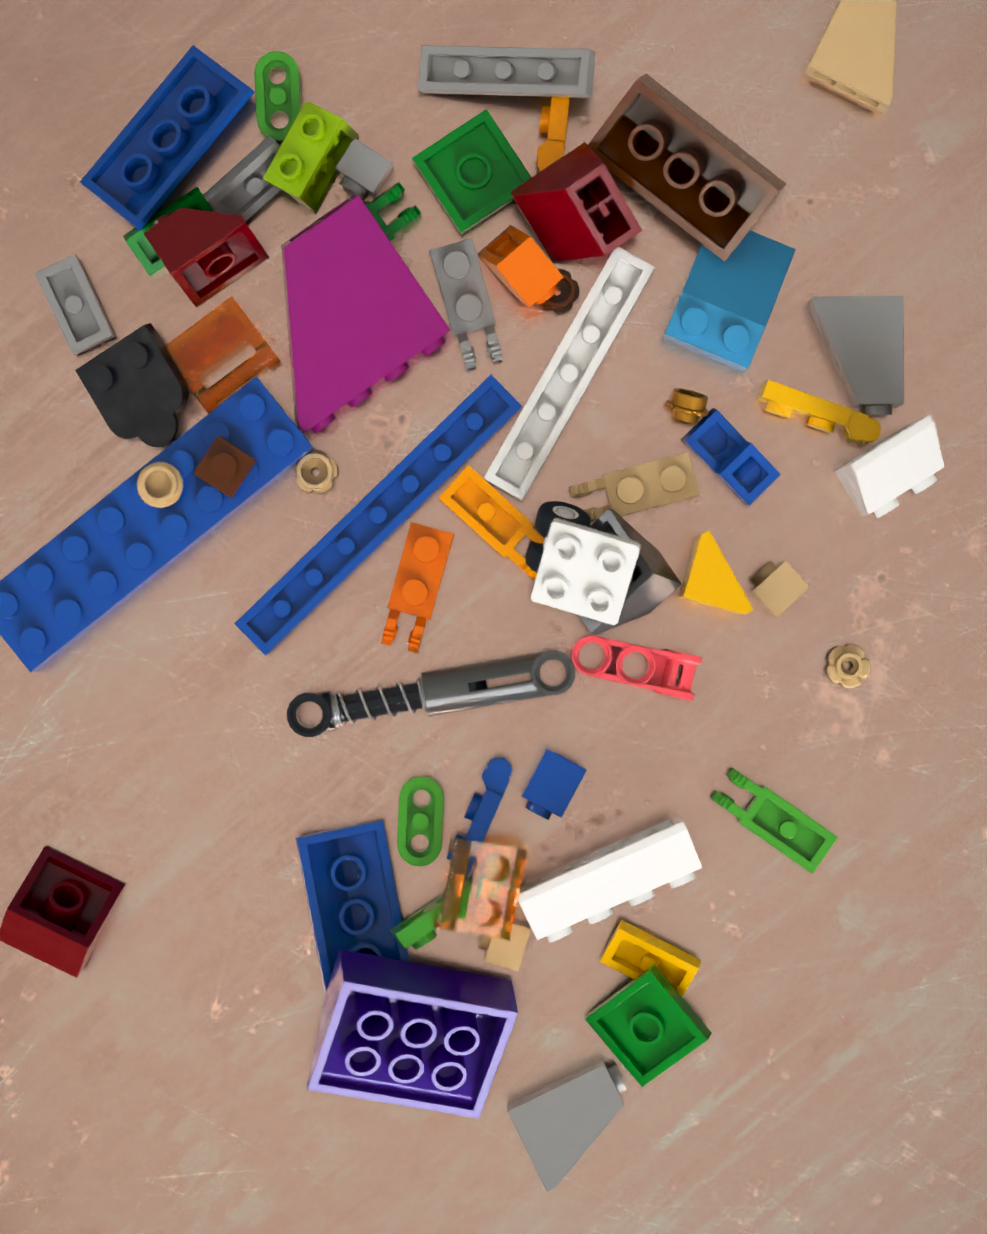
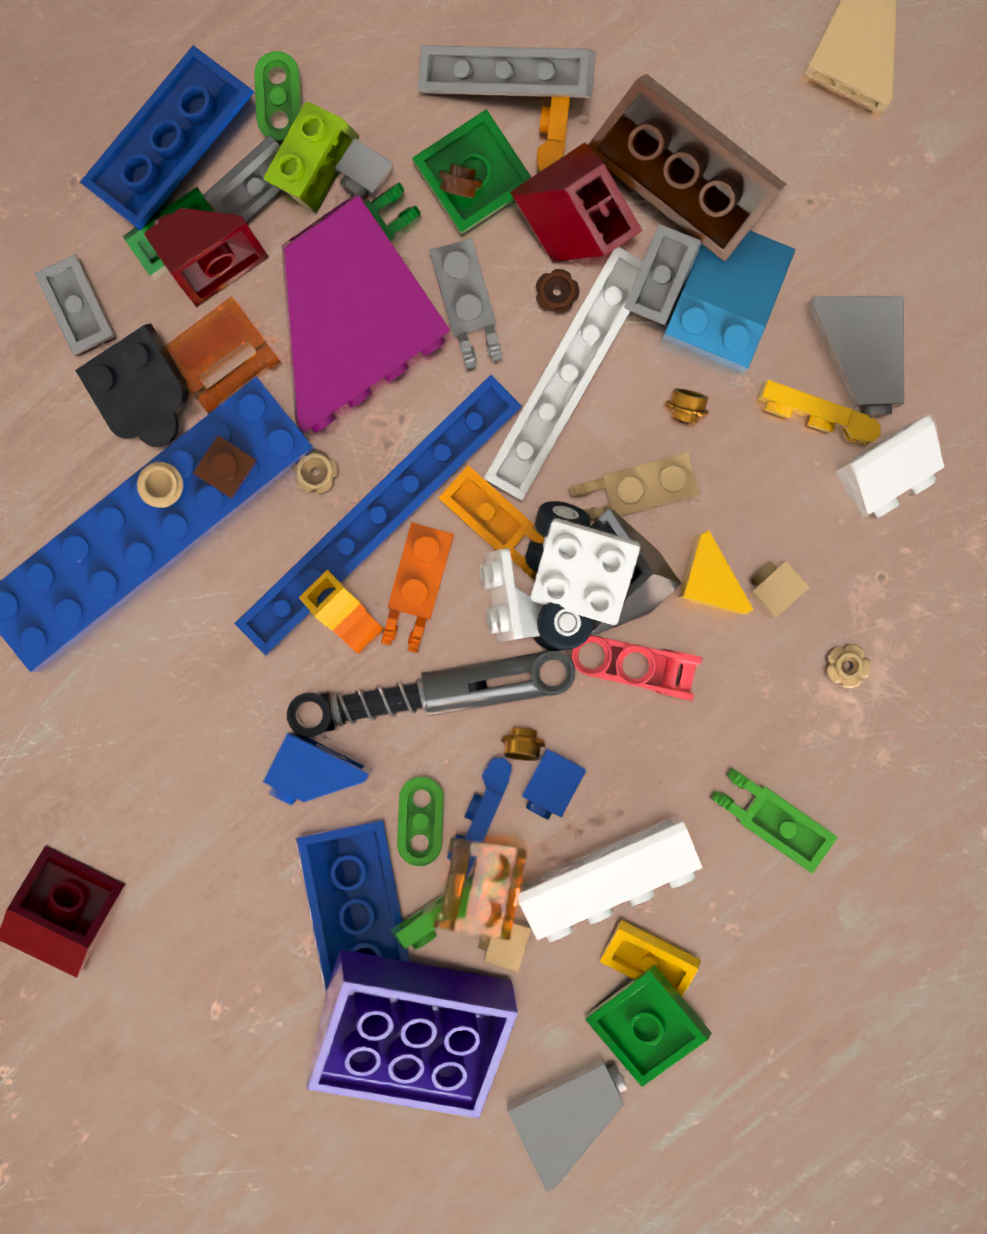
orange slope [477,225,564,307] -> none
blue slope [682,408,781,506] -> none
none -> blue slope [263,730,373,805]
none -> leg [299,569,384,654]
none -> reddish brown plate [438,163,483,198]
none -> white plate [479,548,593,651]
none -> pearl gold plate [501,728,545,761]
none -> light grey plate [624,224,702,326]

